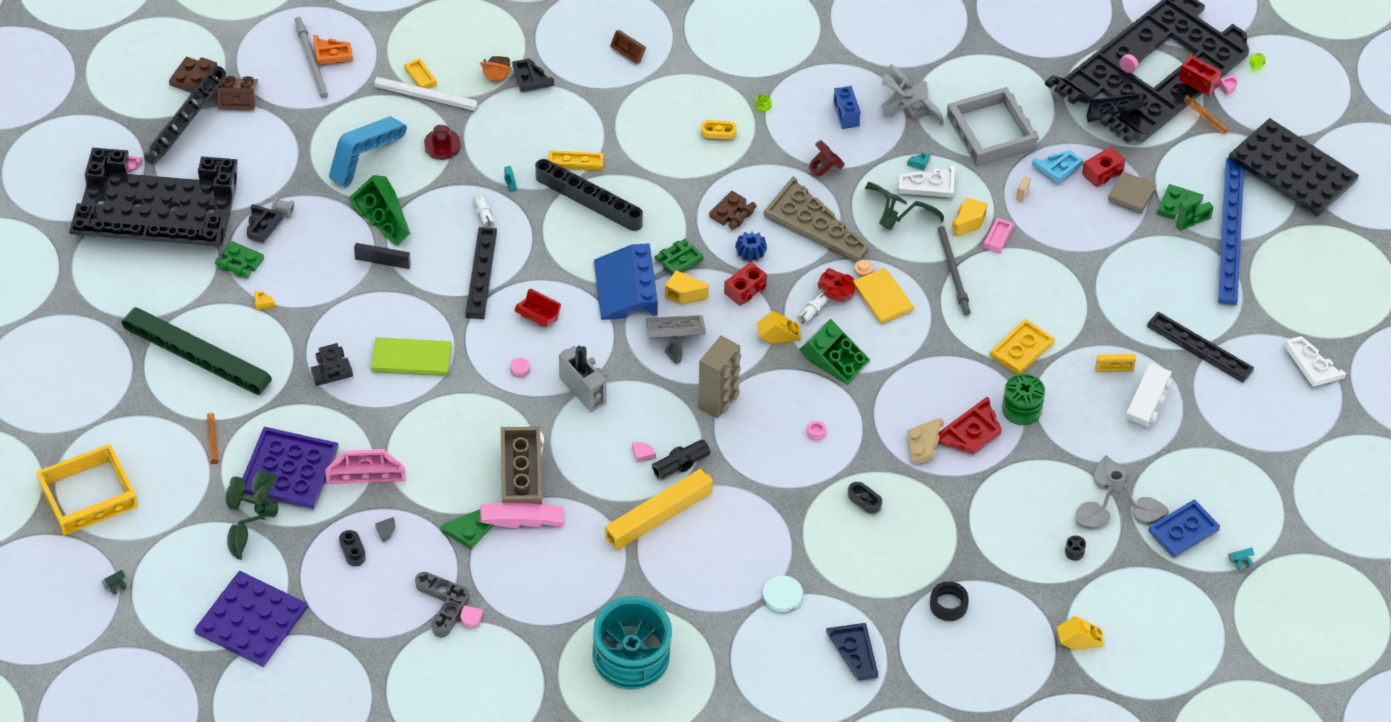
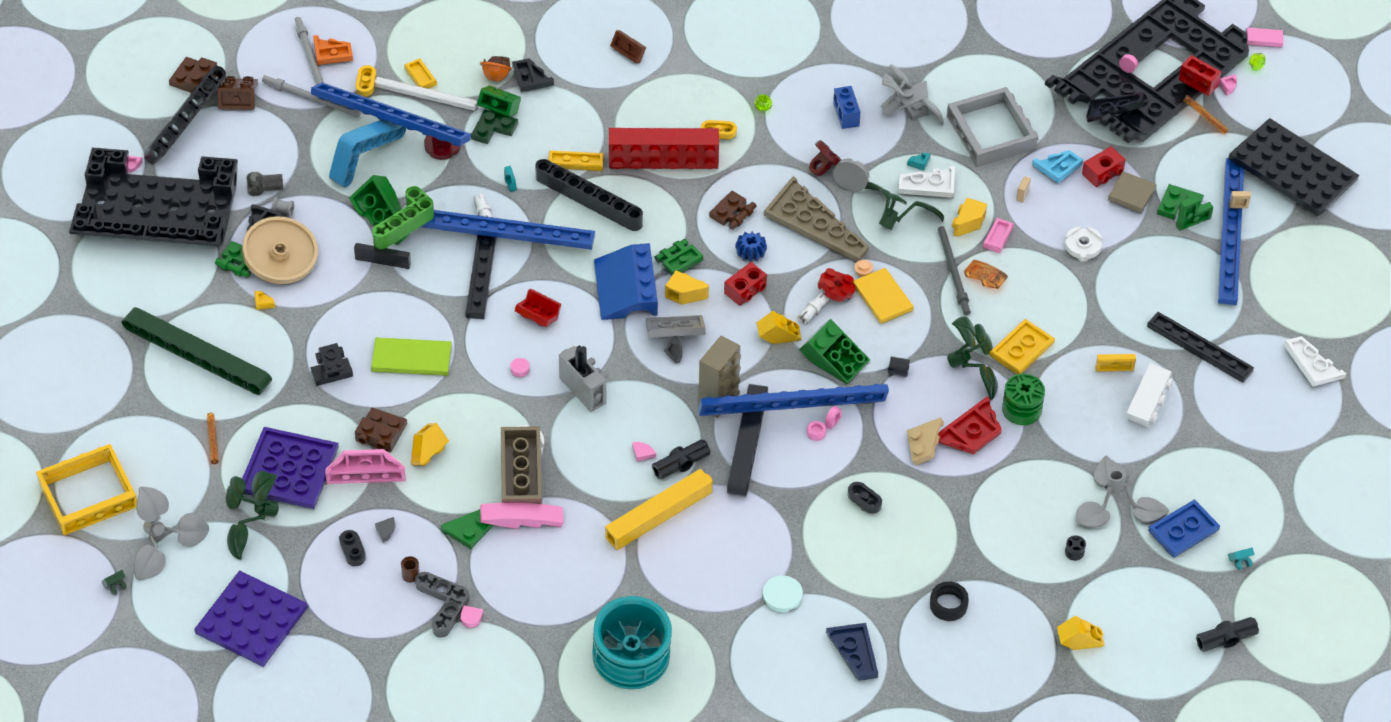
none -> light grey plant [134,487,209,580]
none -> tan dish [242,217,318,284]
none -> clear smoke piece [246,172,283,196]
none -> light grey bar [262,75,361,117]
none -> blue plate [311,82,471,146]
none -> reddish brown plate [355,407,407,452]
none -> yellow plate [356,65,376,97]
none -> bright green beam [372,186,434,249]
none -> reddish brown beam [401,556,420,583]
none -> yellow slope [411,423,449,466]
none -> blue plate [421,210,595,250]
none -> dark green plate [471,110,518,144]
none -> green brick [477,85,521,117]
none -> red brick [609,128,719,169]
none -> blue plate [698,384,889,416]
none -> black beam [727,384,768,496]
none -> bright pink tile [825,406,842,430]
none -> light grey tile [833,158,870,192]
none -> black beam [888,356,910,376]
none -> dark green plant [947,316,998,400]
none -> clear orange slope [964,259,1008,289]
none -> white plate [1064,226,1102,262]
none -> black piece [1196,617,1259,652]
none -> tan tile [1229,191,1251,208]
none -> bright pink tile [1247,28,1283,47]

